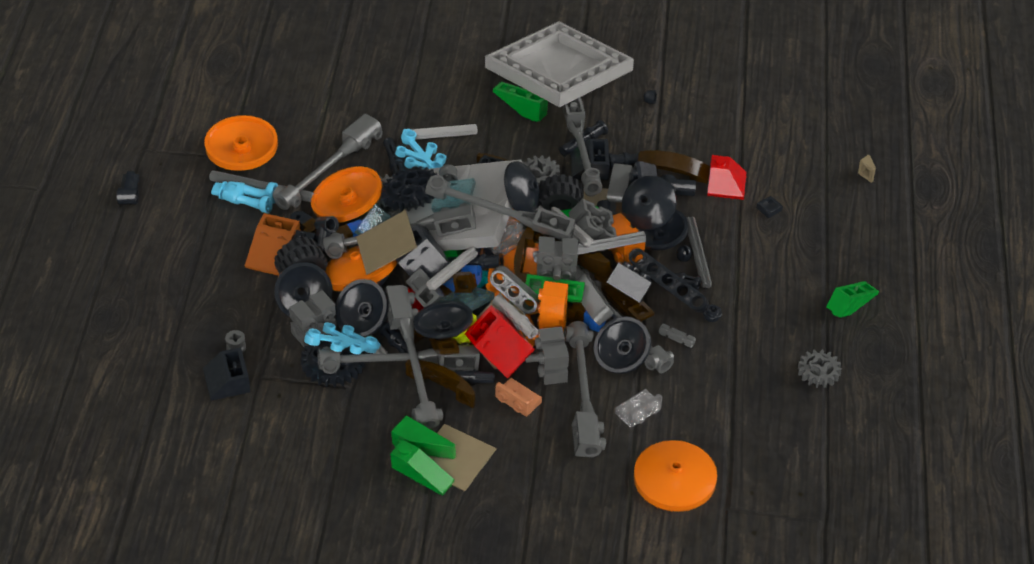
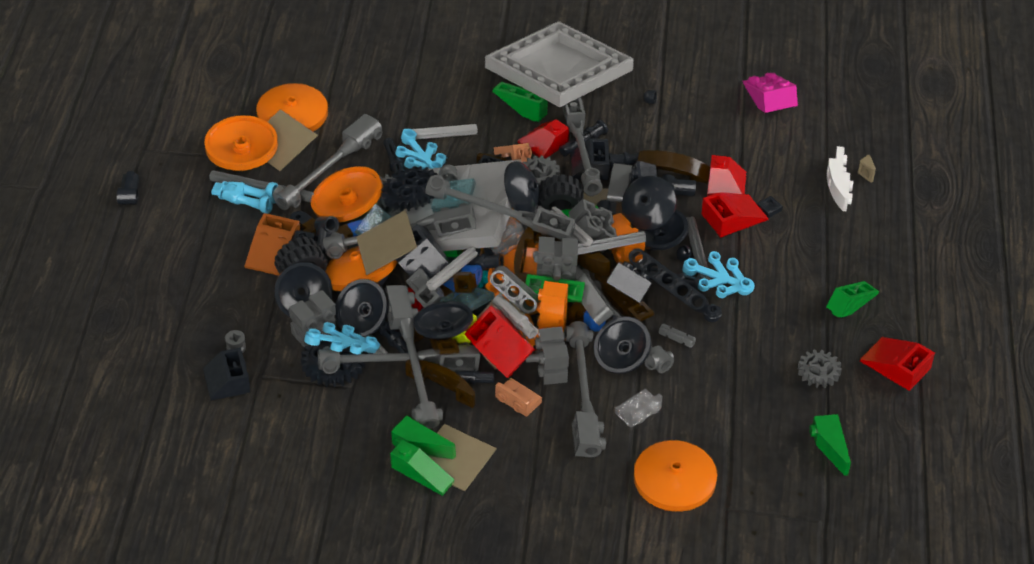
none -> orange dish [257,84,328,131]
none -> dark tan piece [267,109,318,171]
none -> nougat bracket [494,143,532,162]
none -> red slope [518,119,569,159]
none -> medium azure plant [682,251,755,298]
none -> red slope [701,192,768,238]
none -> dark pink slope [743,73,798,113]
none -> green slope [809,414,851,476]
none -> white slope [827,146,853,211]
none -> red slope [860,337,935,391]

